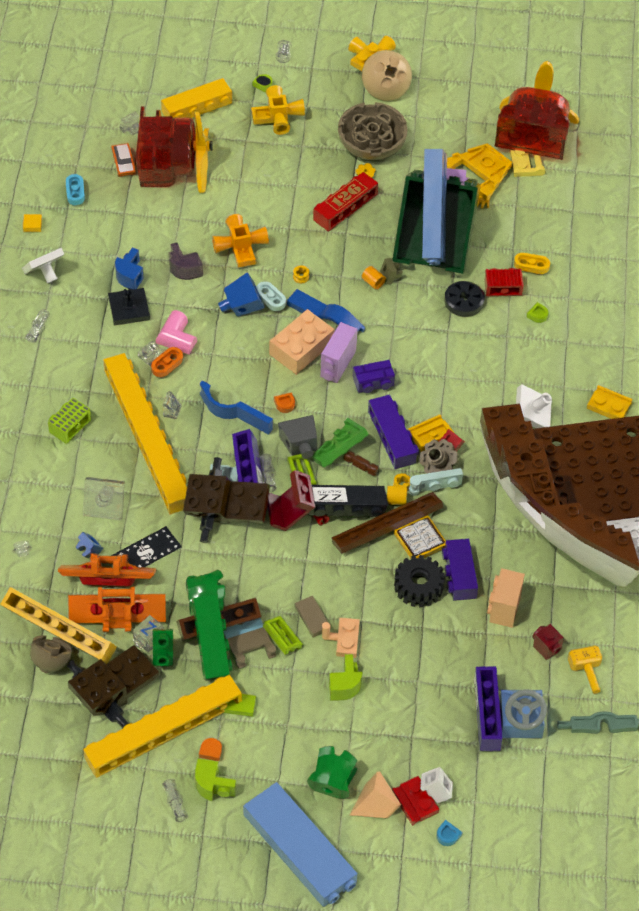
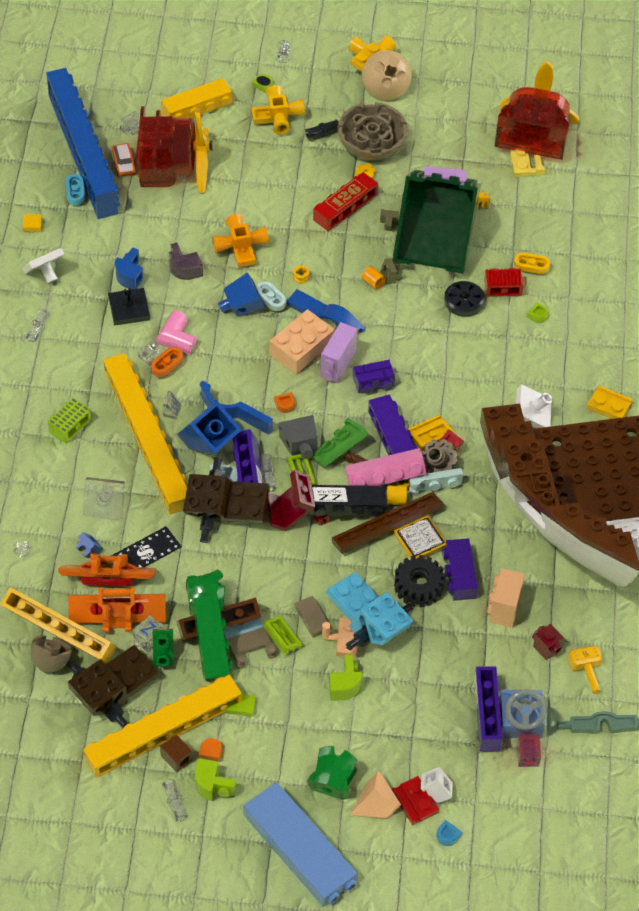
medium blue brick [422,149,447,265] -> none
yellow wing [447,143,512,201] -> none
none -> blue brick [46,68,120,219]
none -> reddish brown panel [160,735,193,773]
none -> blue slope [177,401,242,454]
none -> black pin [305,119,339,140]
none -> medium azure piece [326,572,414,650]
none -> bright pink brick [345,448,427,486]
none -> olive tile [380,209,399,231]
none -> clear pink brick [517,733,541,767]

